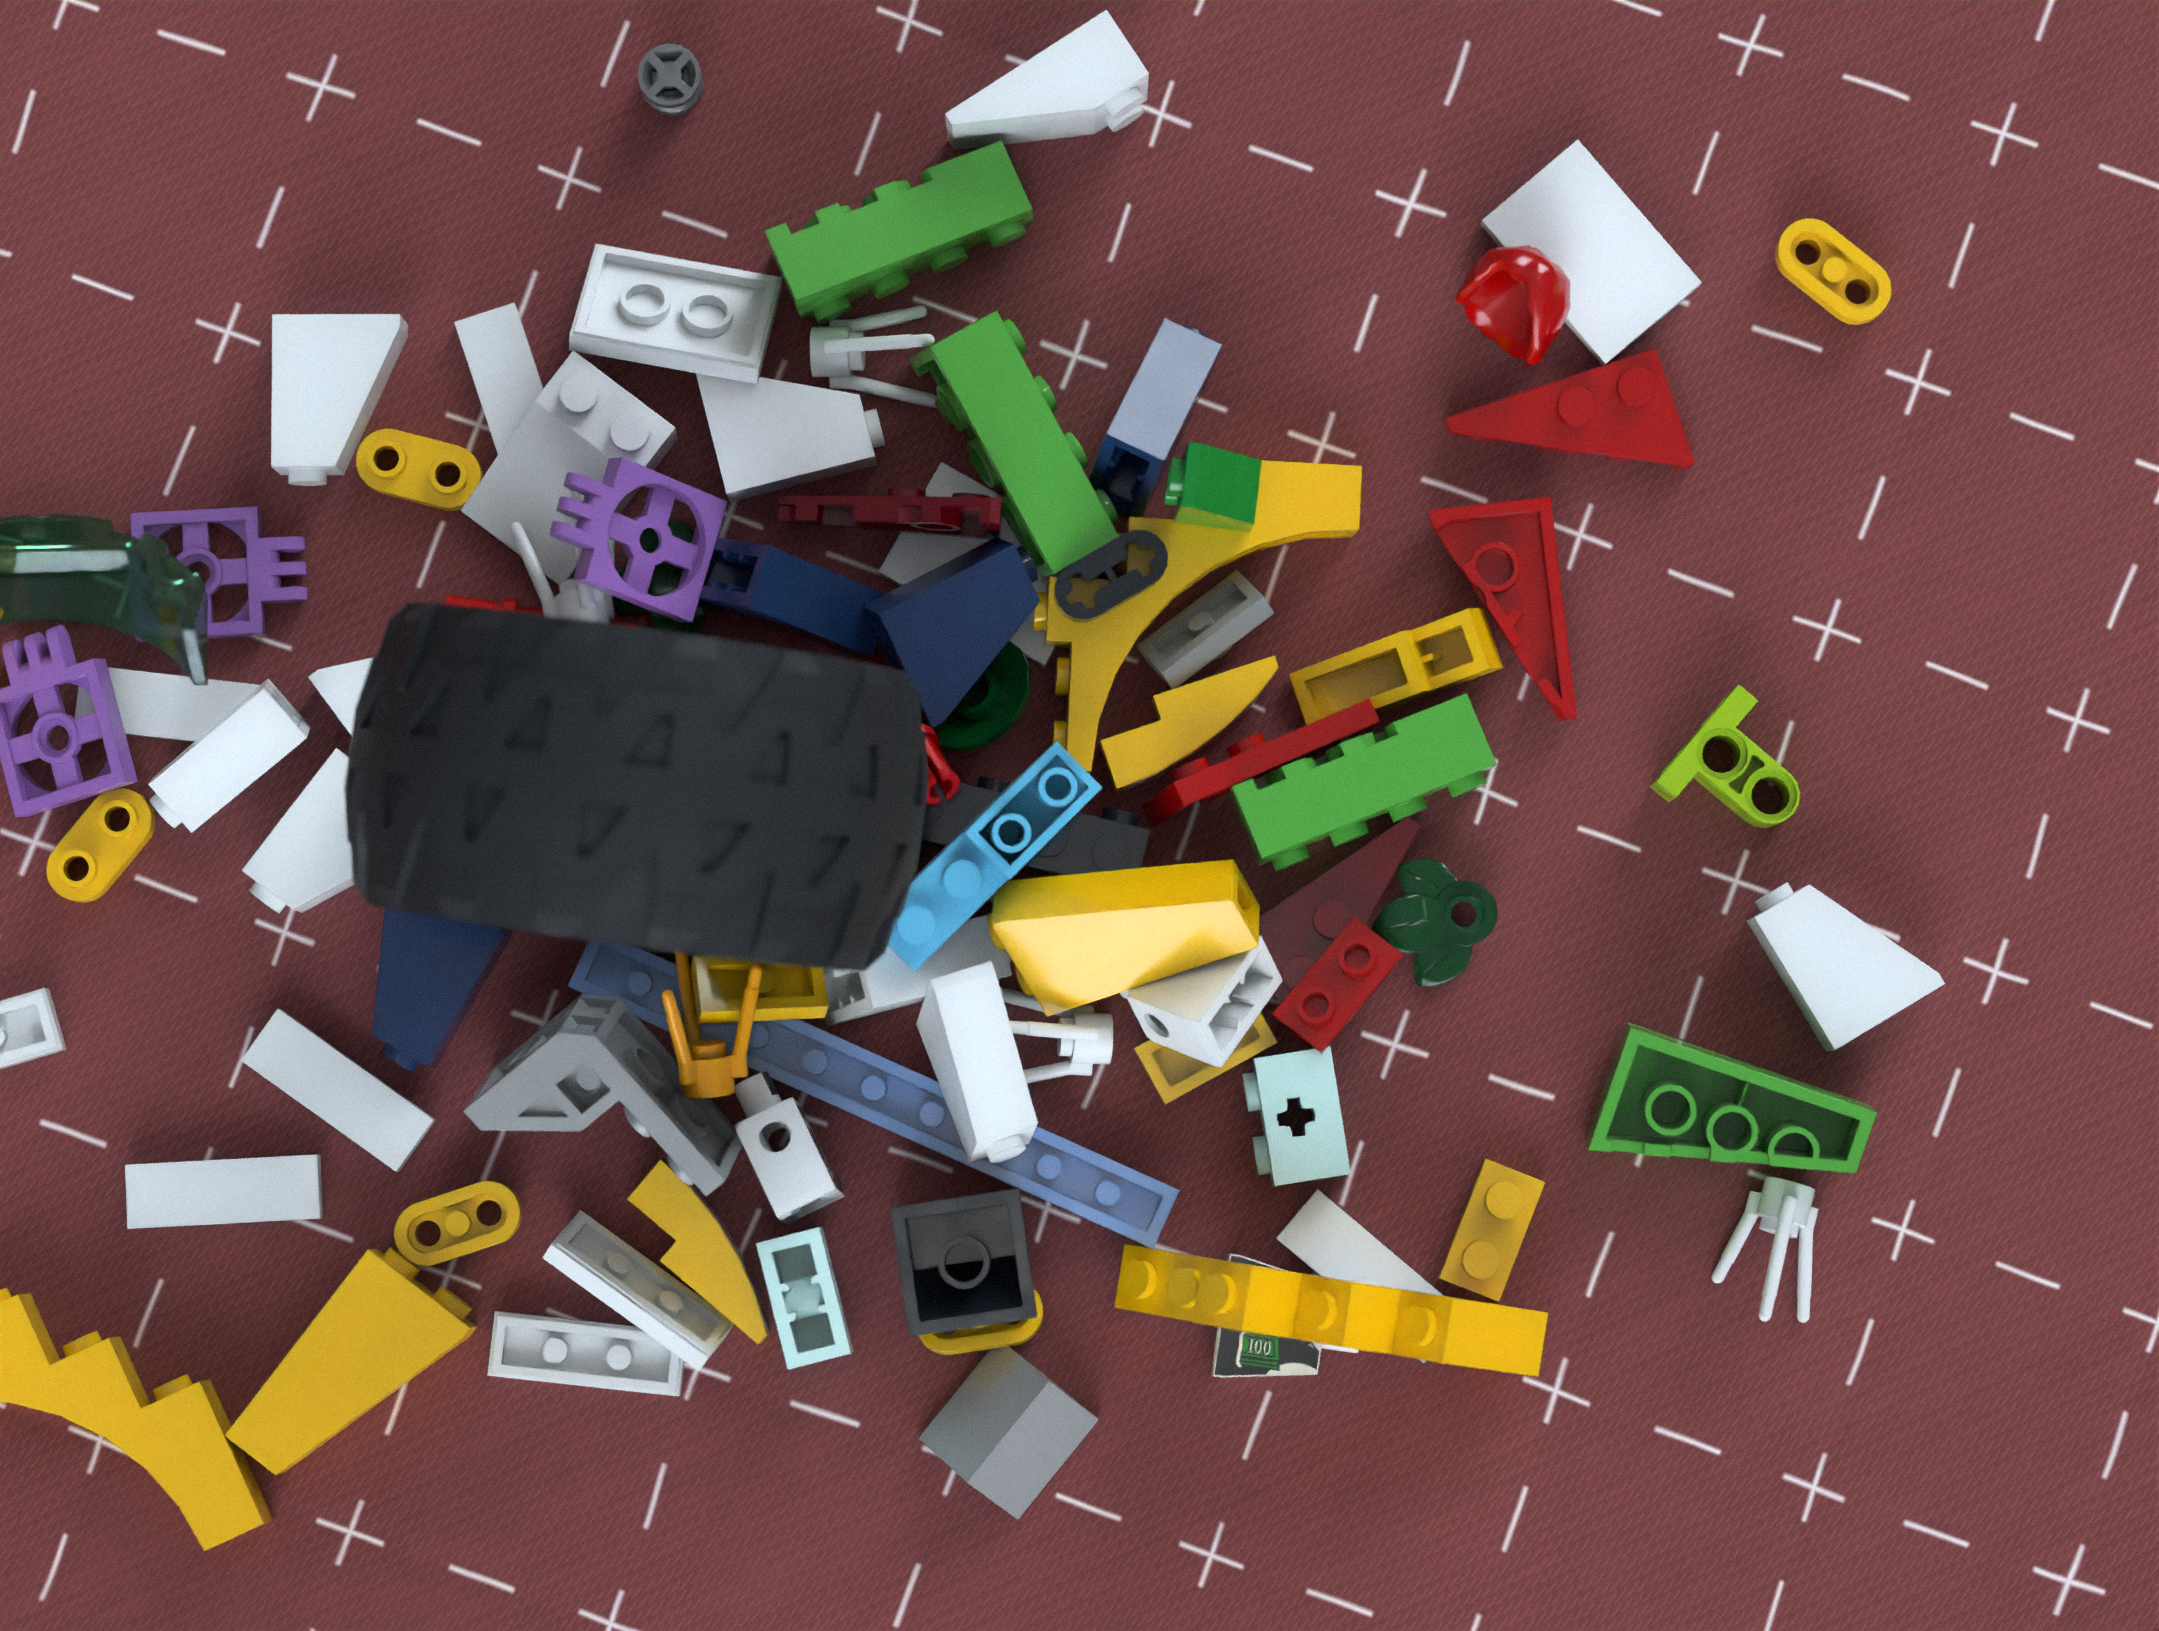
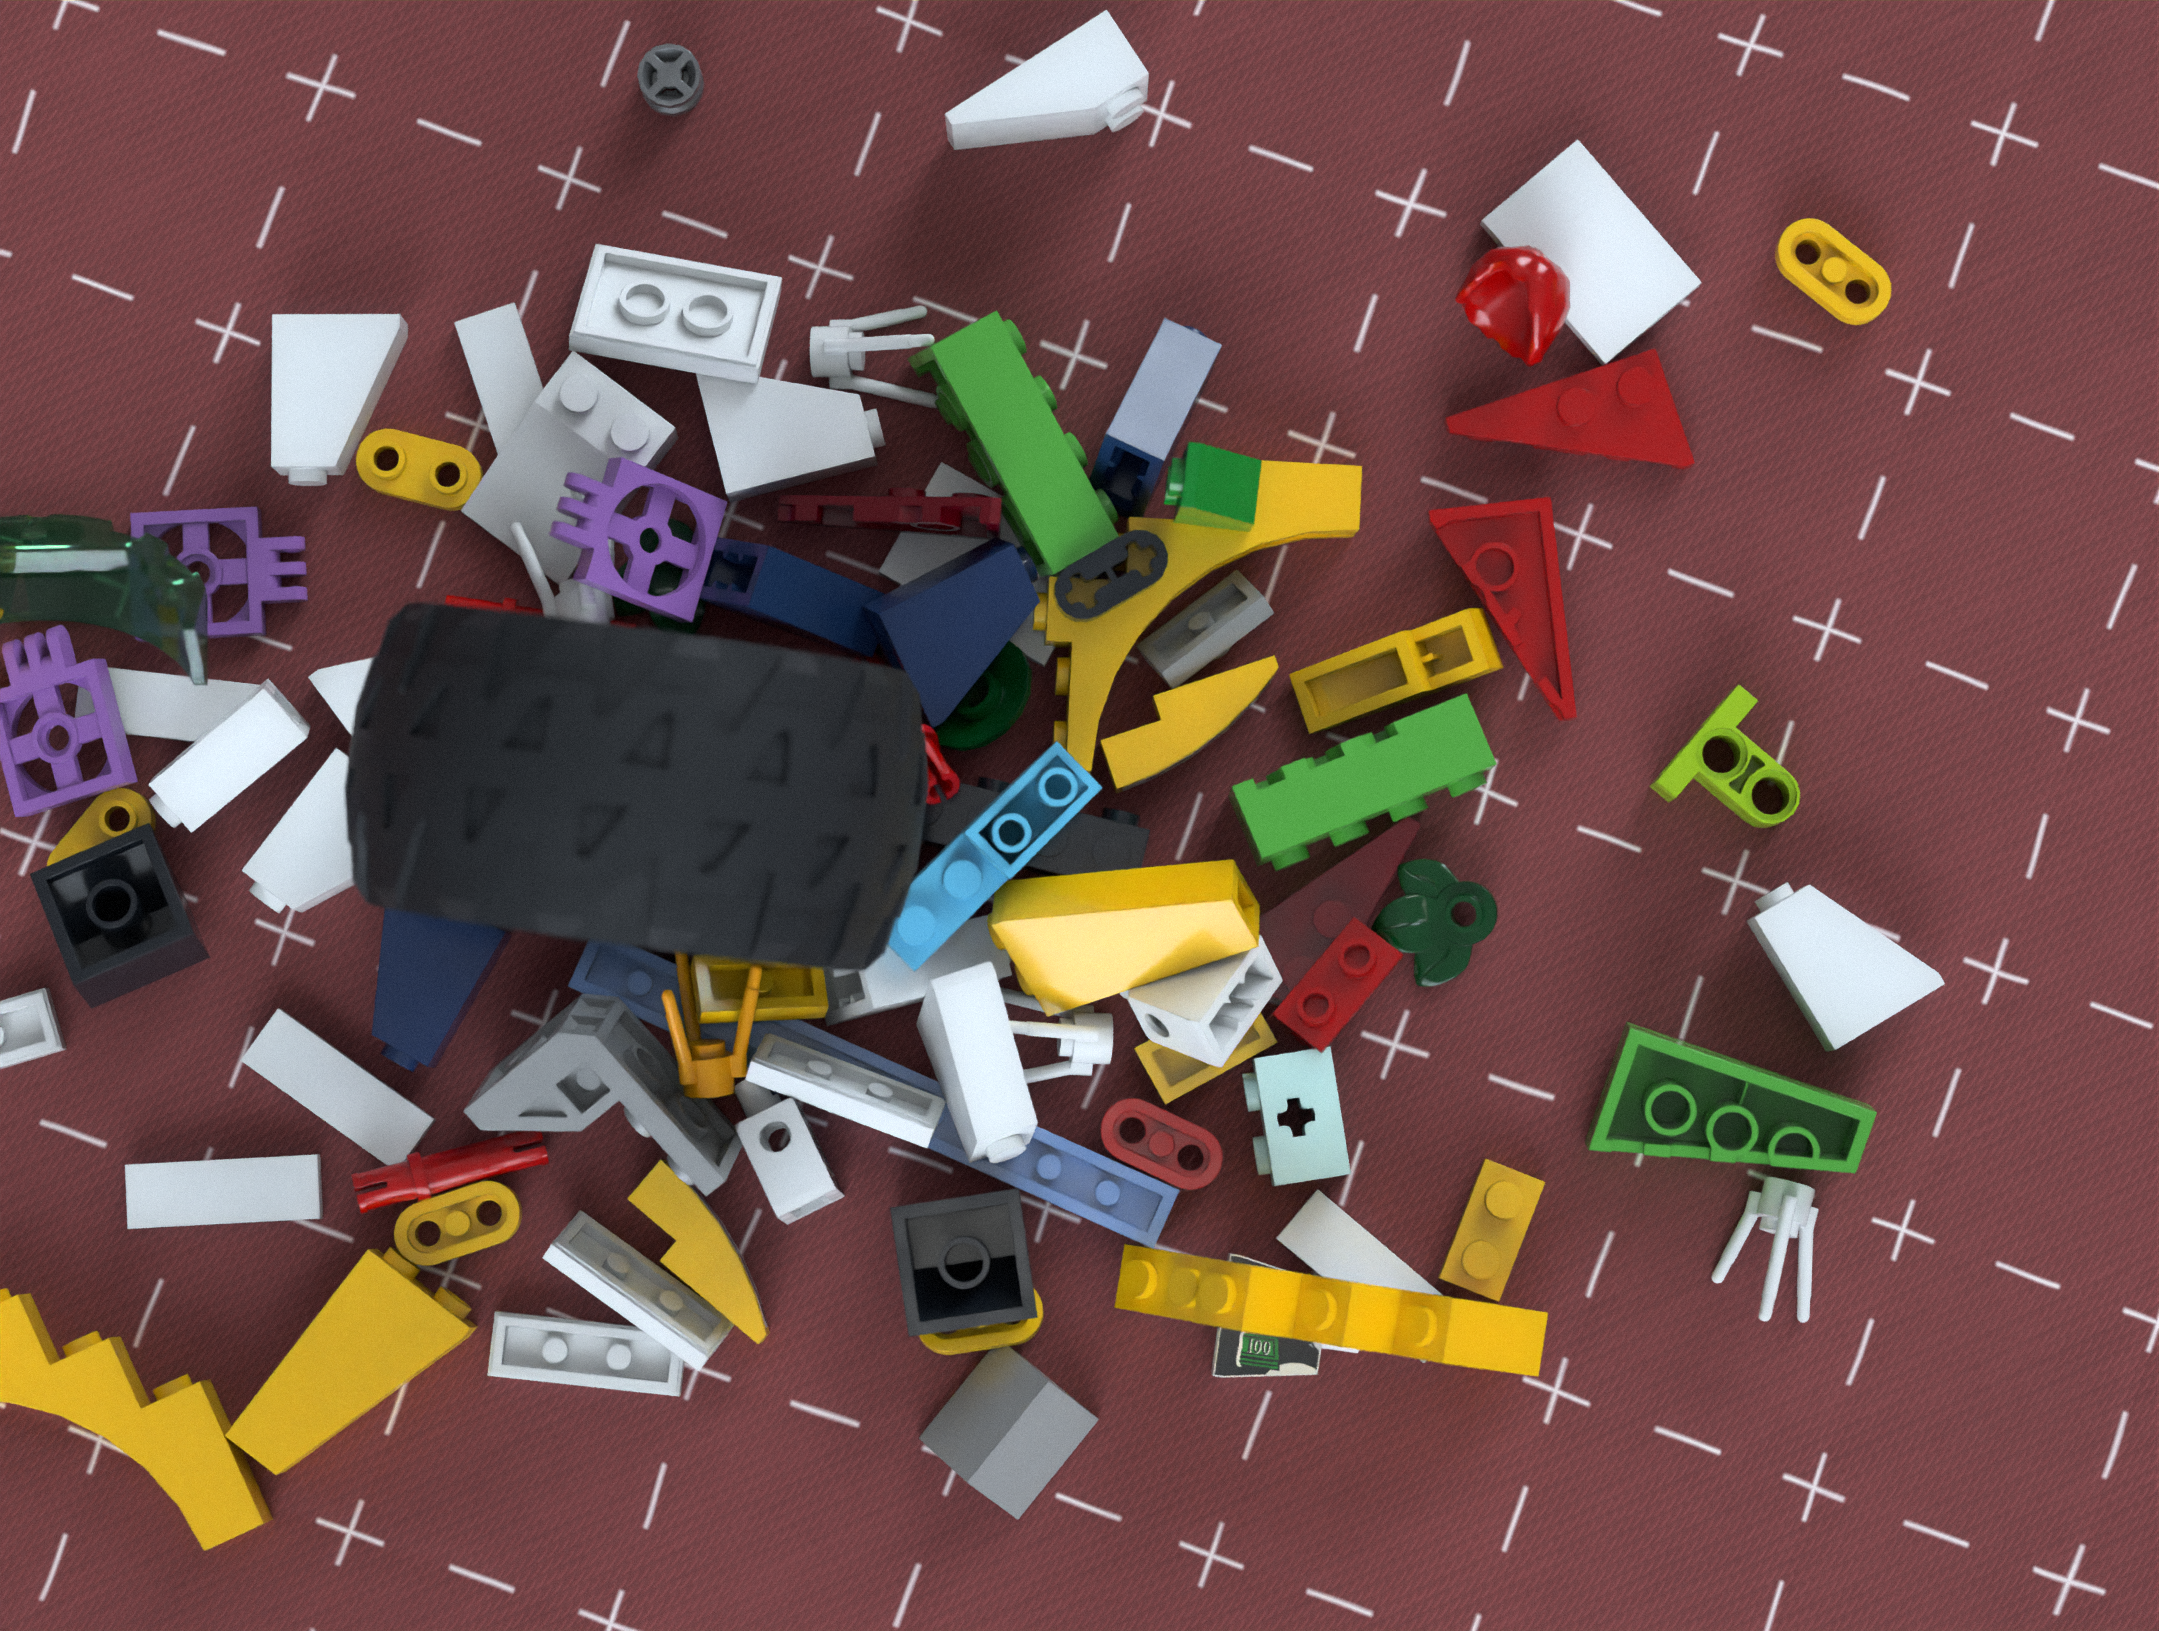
light aqua brick [756,1227,854,1370] -> none
bright green wedge [765,140,1033,324] -> none
red wing [1142,698,1380,828] -> none
none -> black slope [30,823,210,1009]
none -> red pin [351,1131,549,1214]
none -> white tile [745,1033,946,1148]
none -> red plate [1100,1098,1223,1190]

